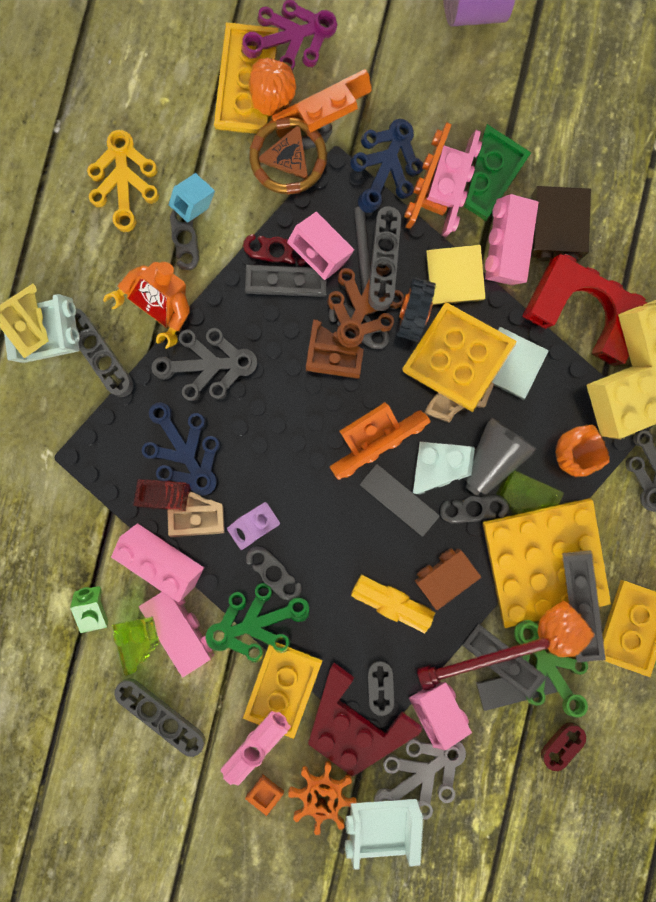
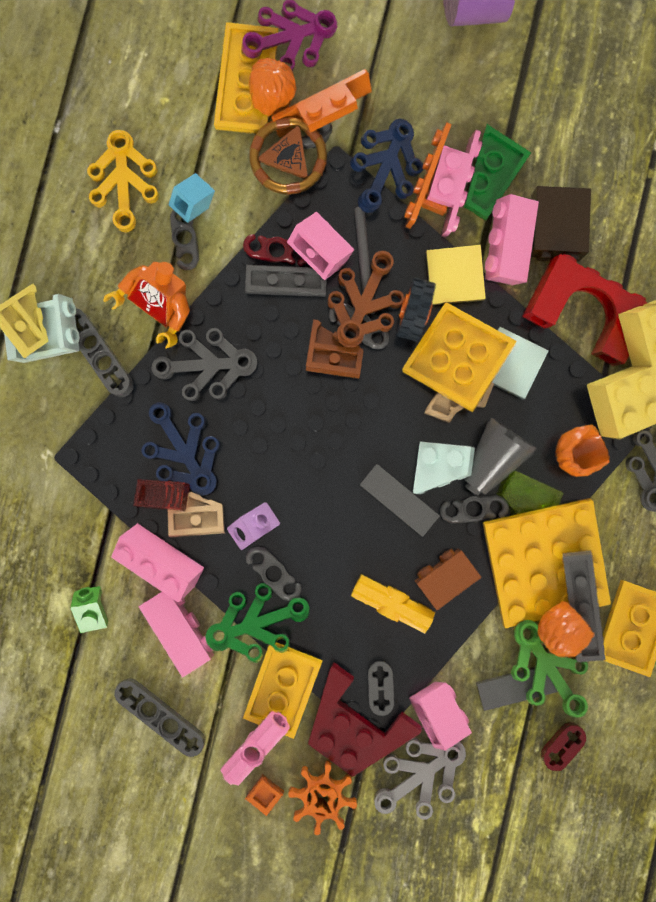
clear neon green wing [112,616,160,676] -> none
orange bracket [330,402,431,480] -> none
light aqua panel [345,799,423,869] -> none
dark grey beam [368,206,401,311] -> none
dark red piece [418,638,550,690] -> none
dark grey tile [462,624,547,699] -> none

